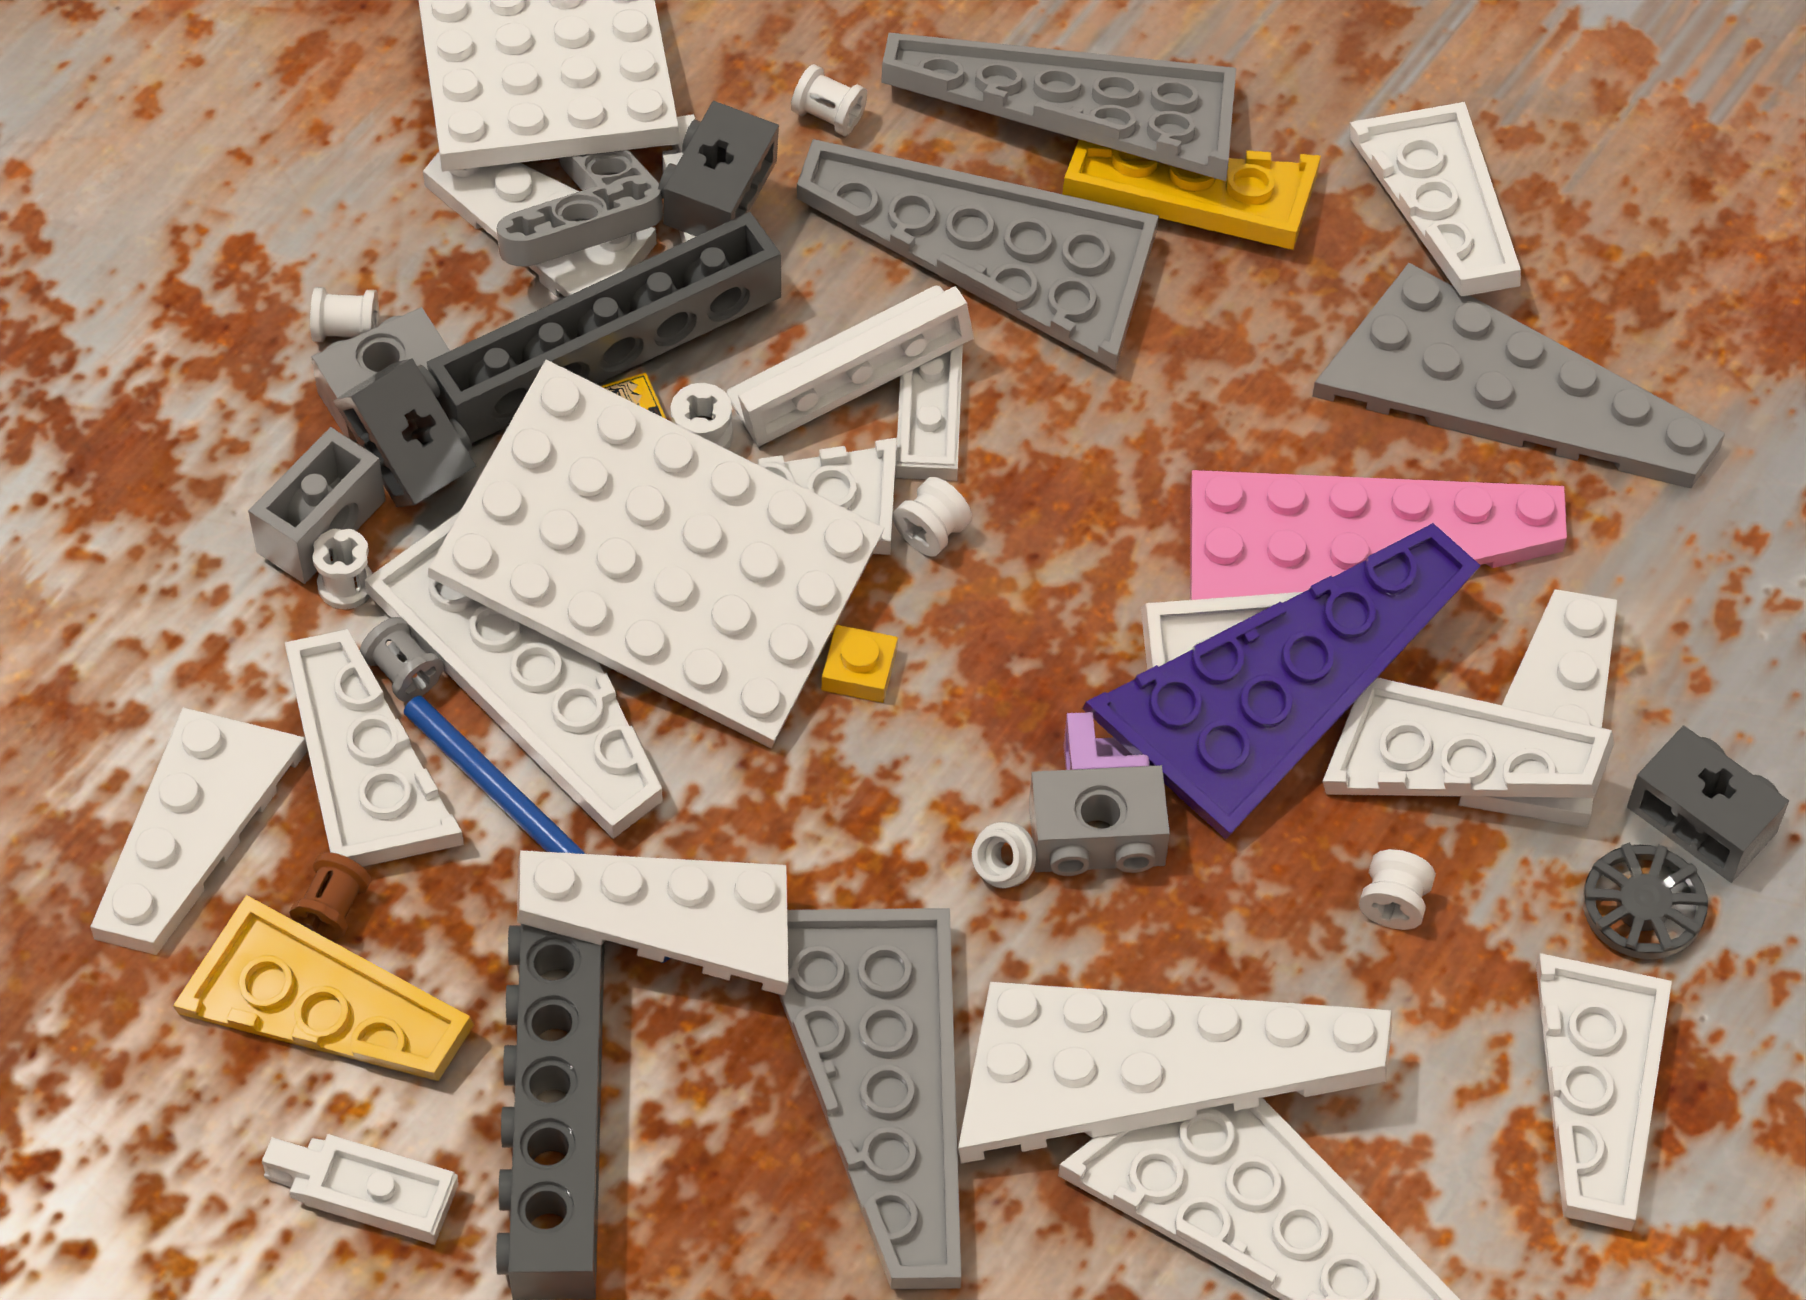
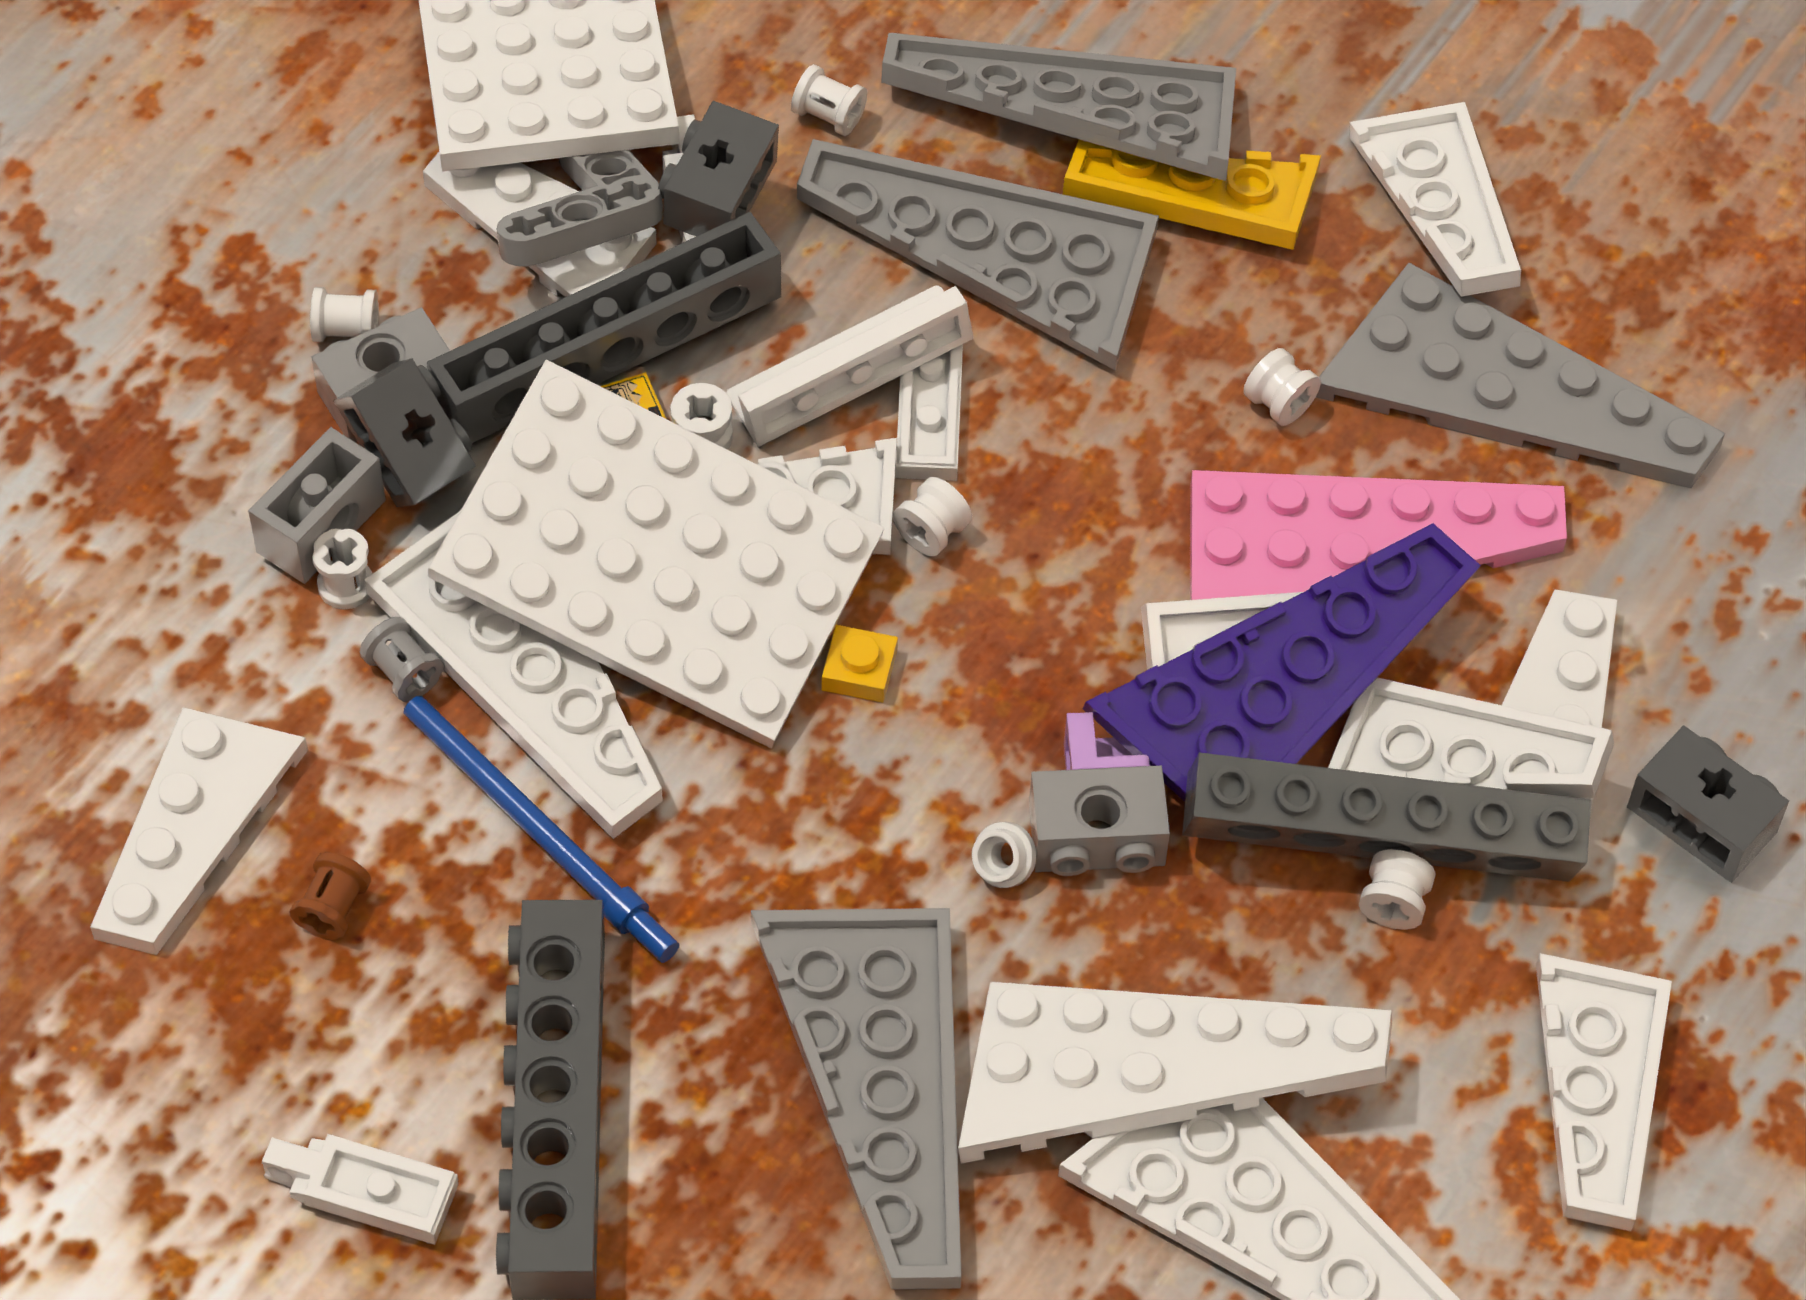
yellow wing [173,895,474,1081] -> none
white wing [285,629,464,867] -> none
white wing [517,851,789,996] -> none
dark grey wheel [1582,842,1708,959] -> none
none -> dark grey brick [1182,752,1591,882]
none -> white wheel [1243,348,1321,426]

